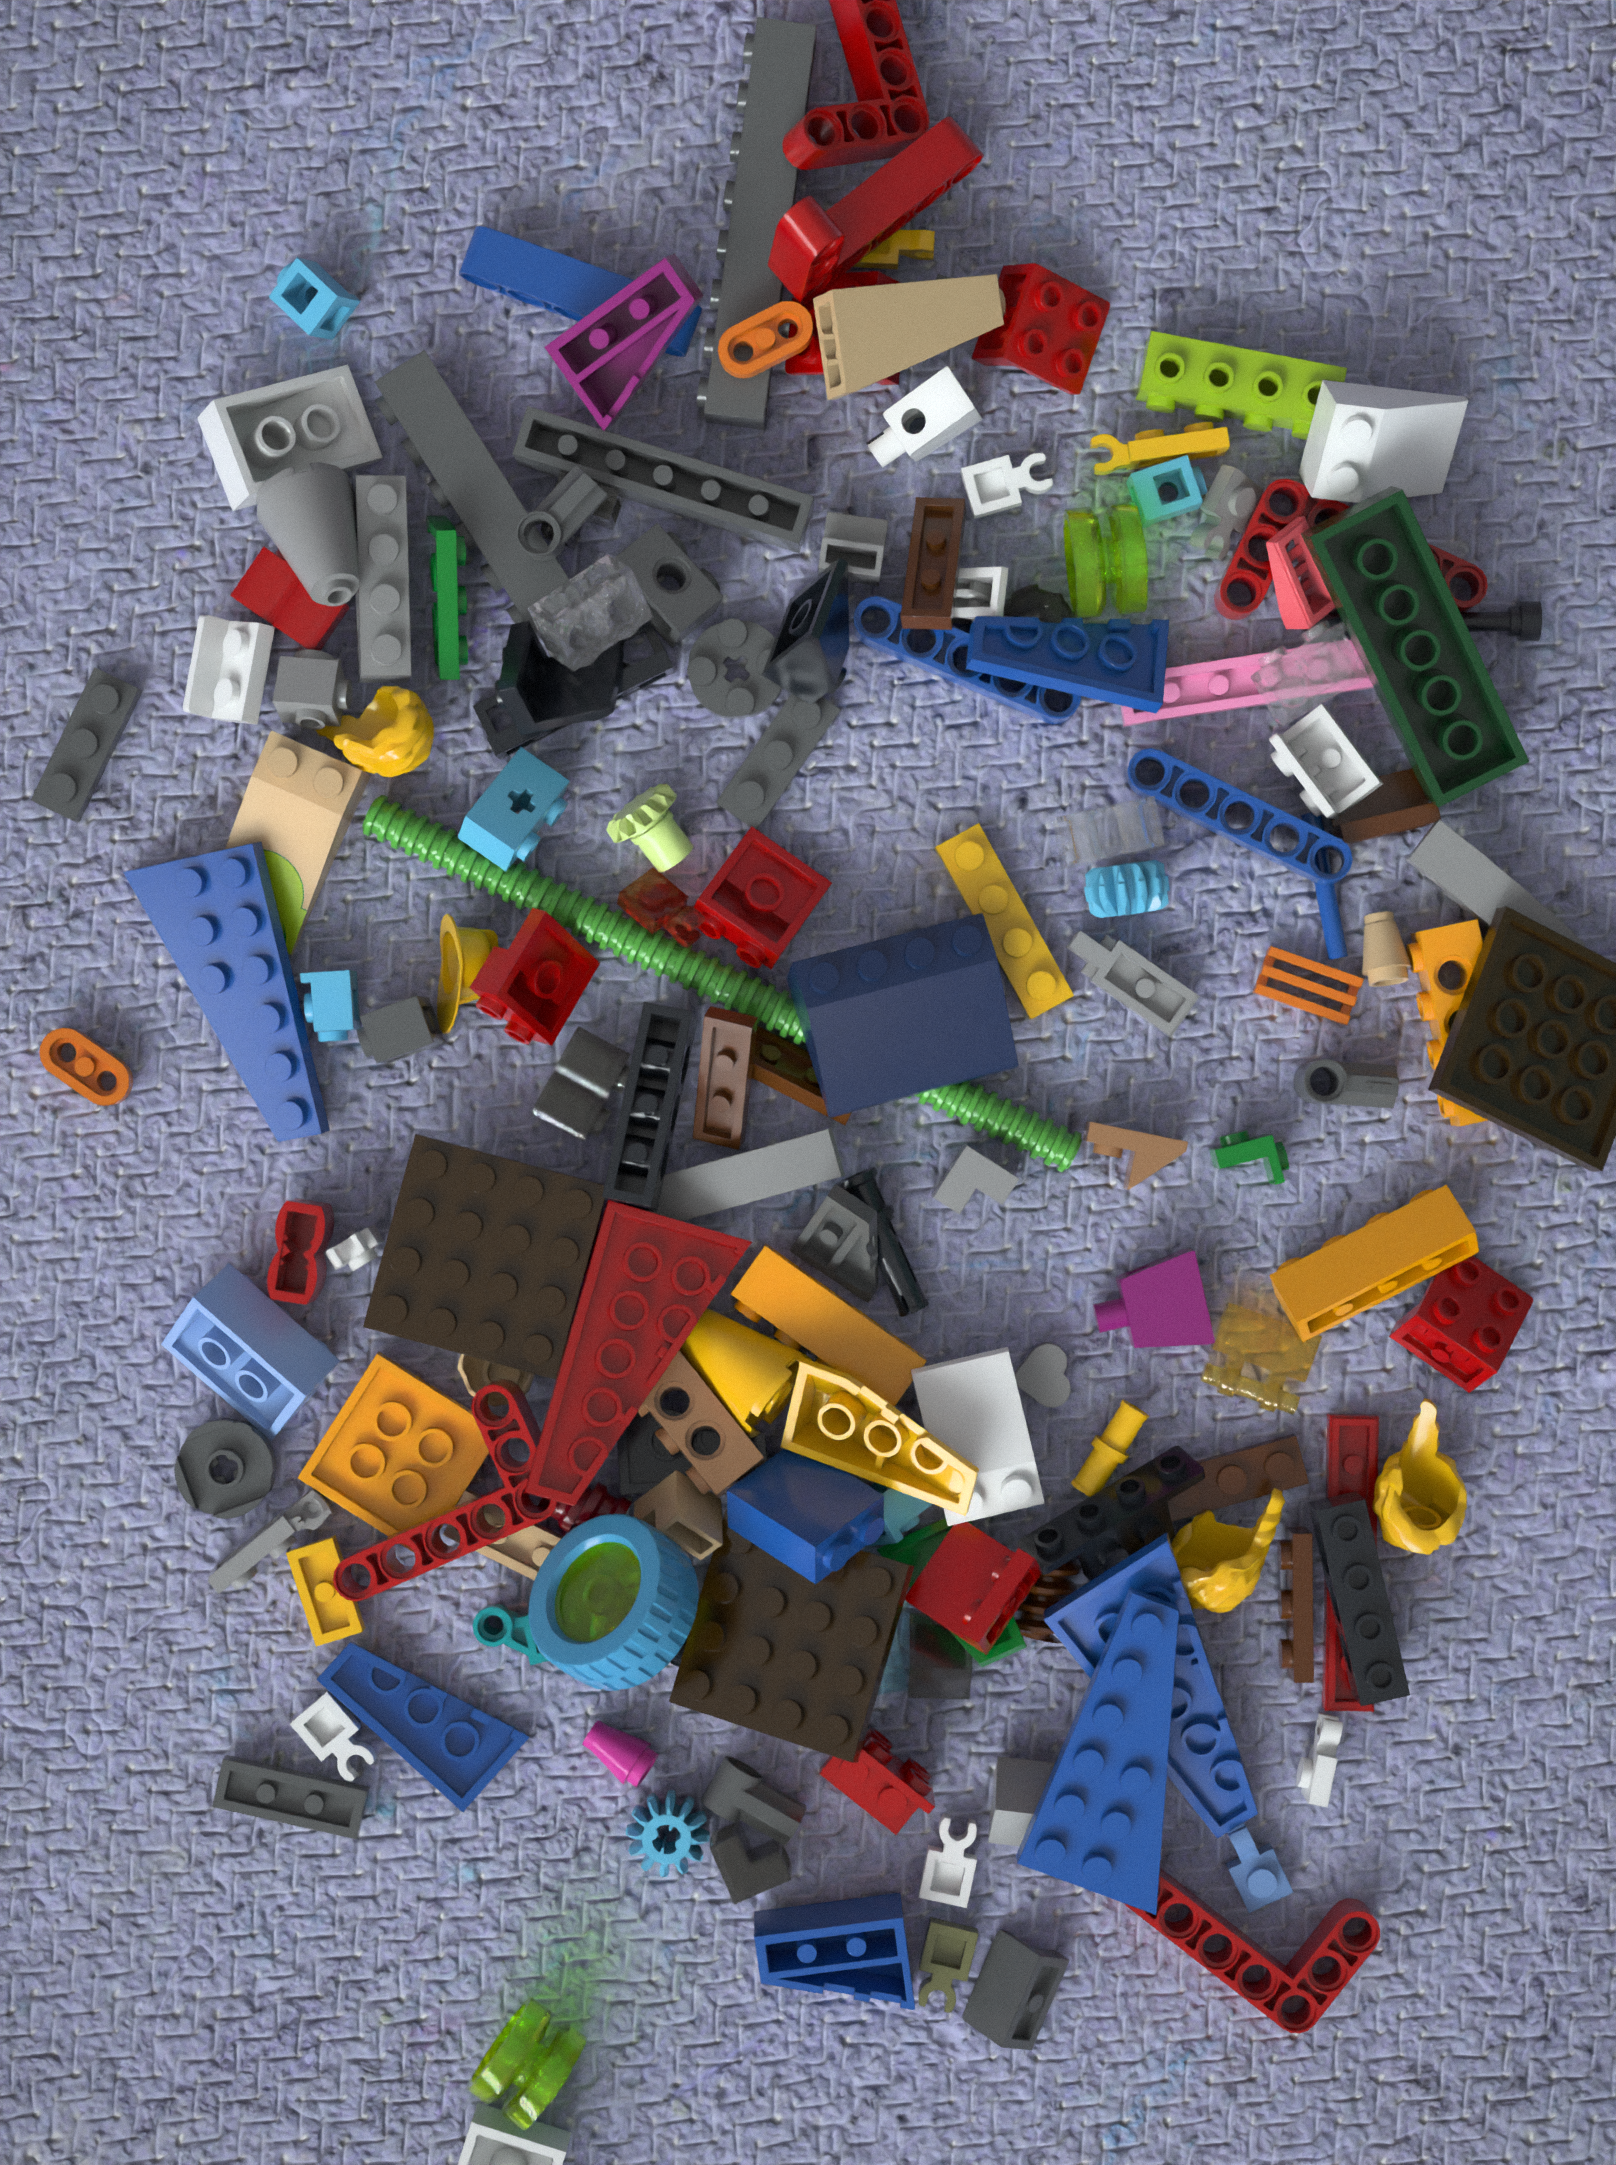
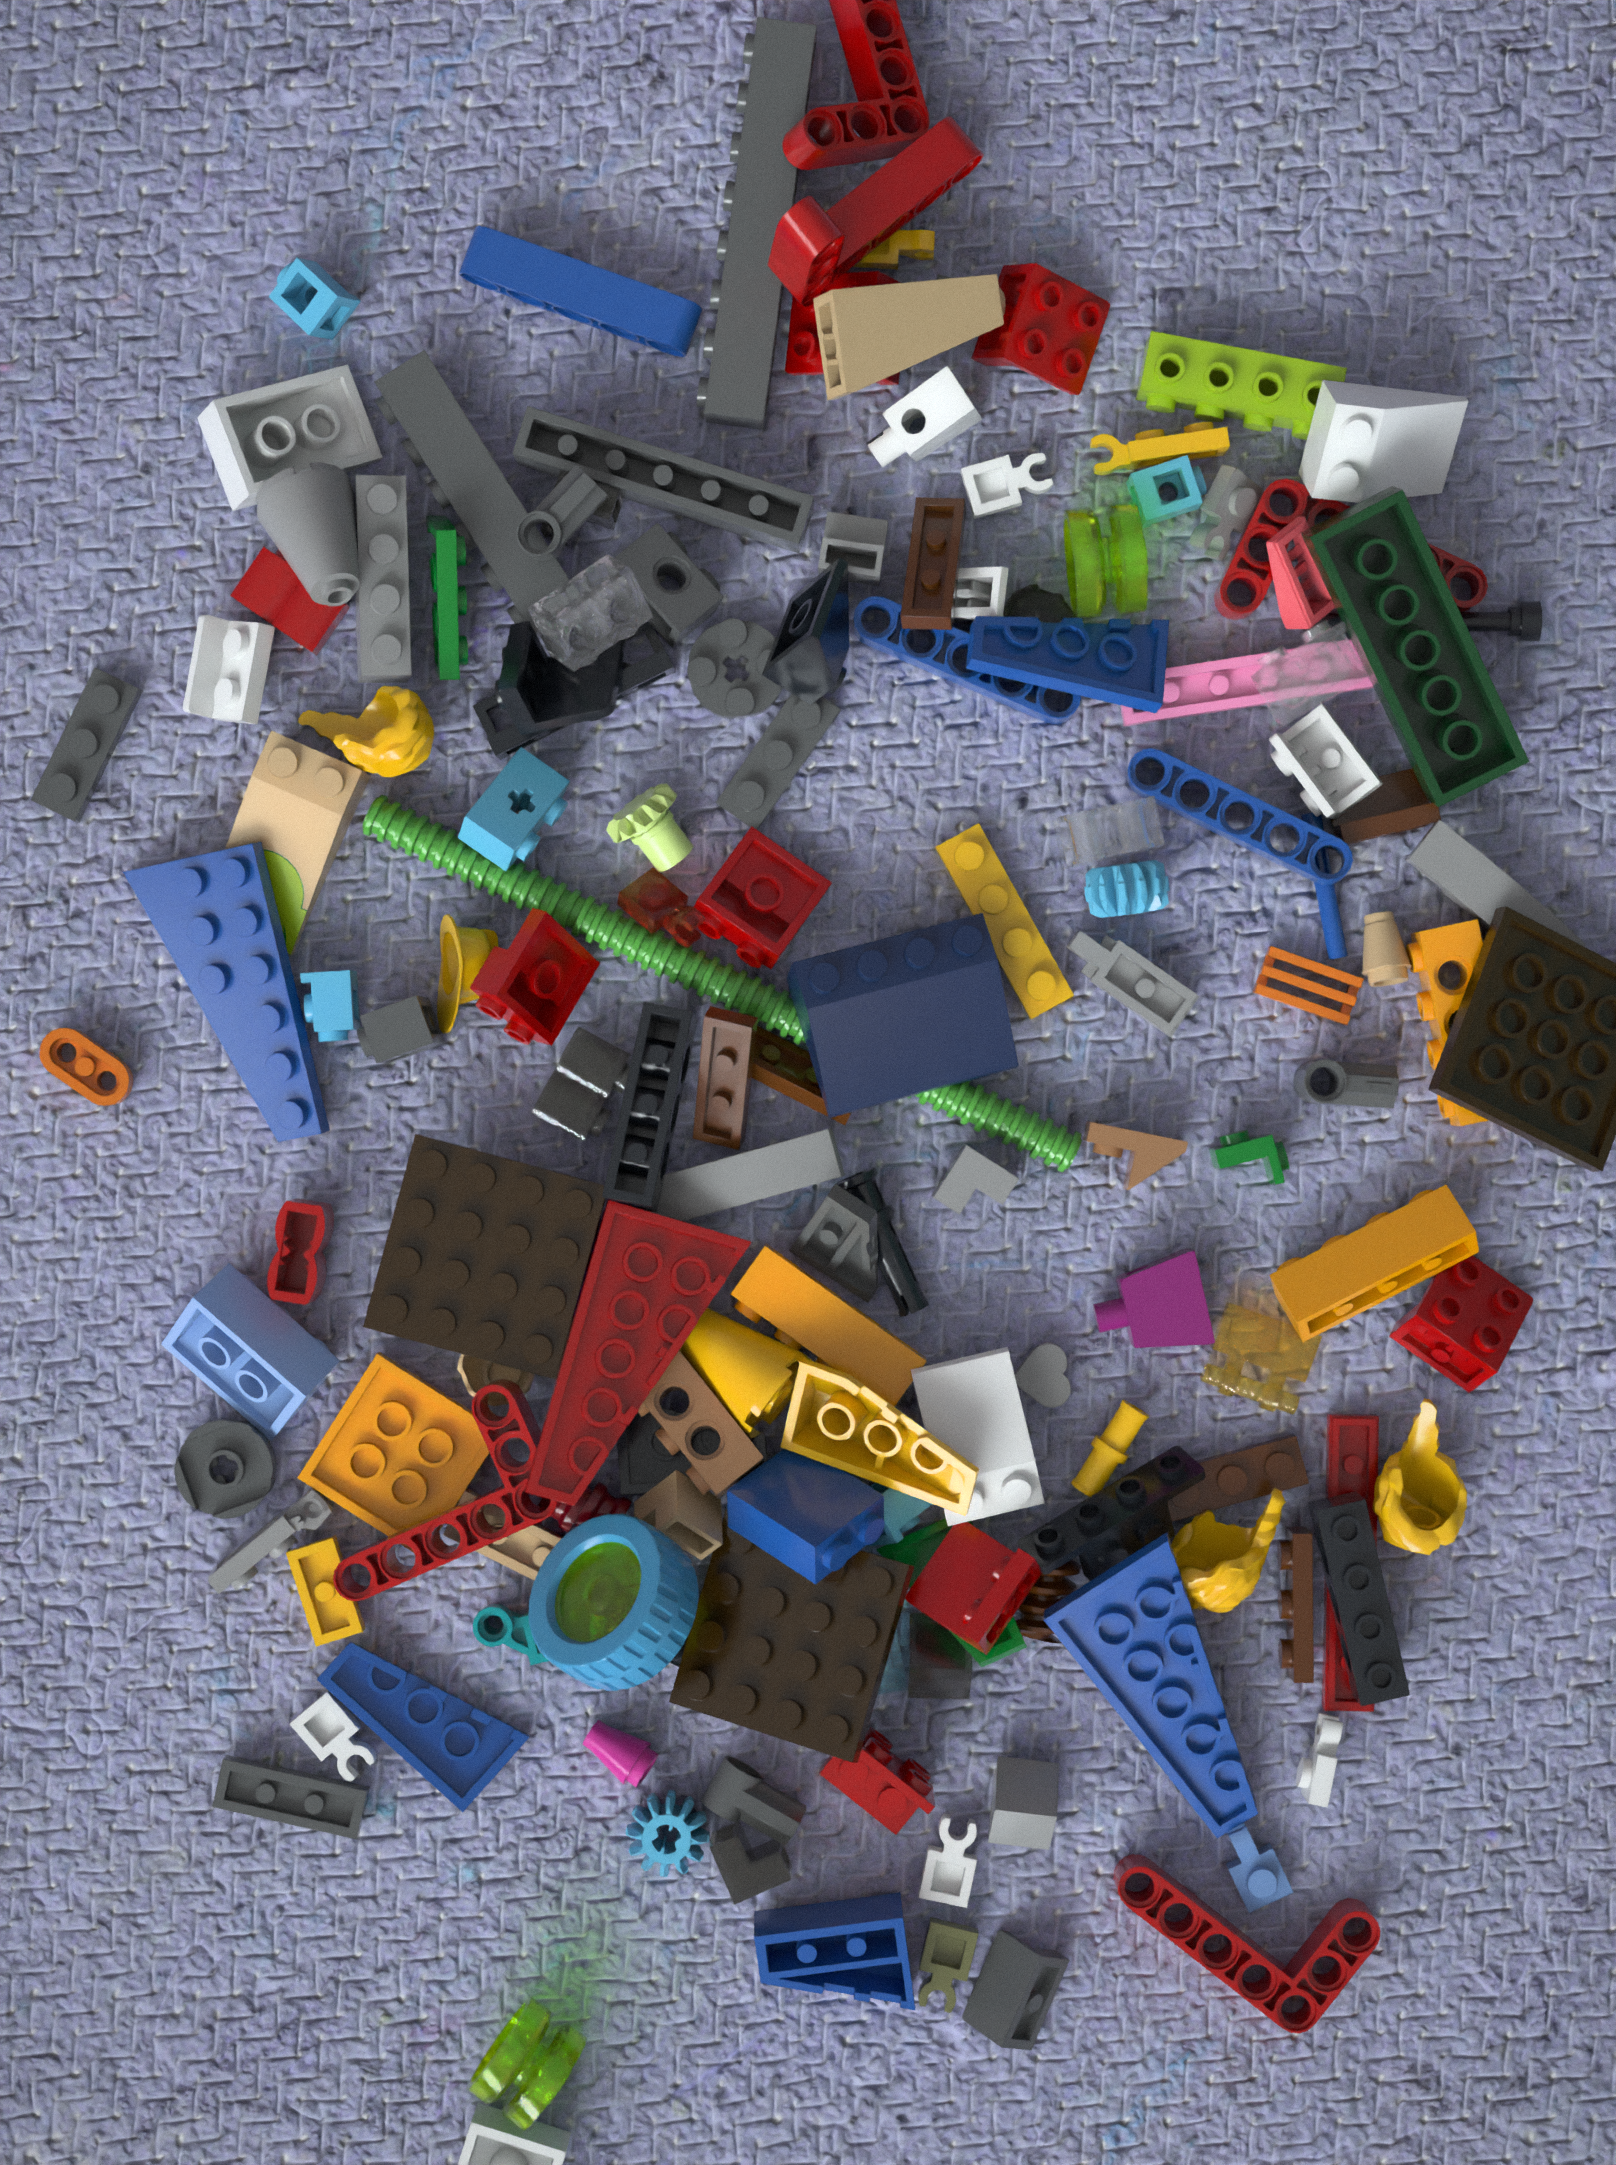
light grey brick [273,649,353,730] -> none
white plate [326,1225,385,1271] -> none
magenta wedge [544,253,704,431] -> none
orange plate [718,301,813,378] -> none
blue wing [1016,1587,1179,1915] -> none

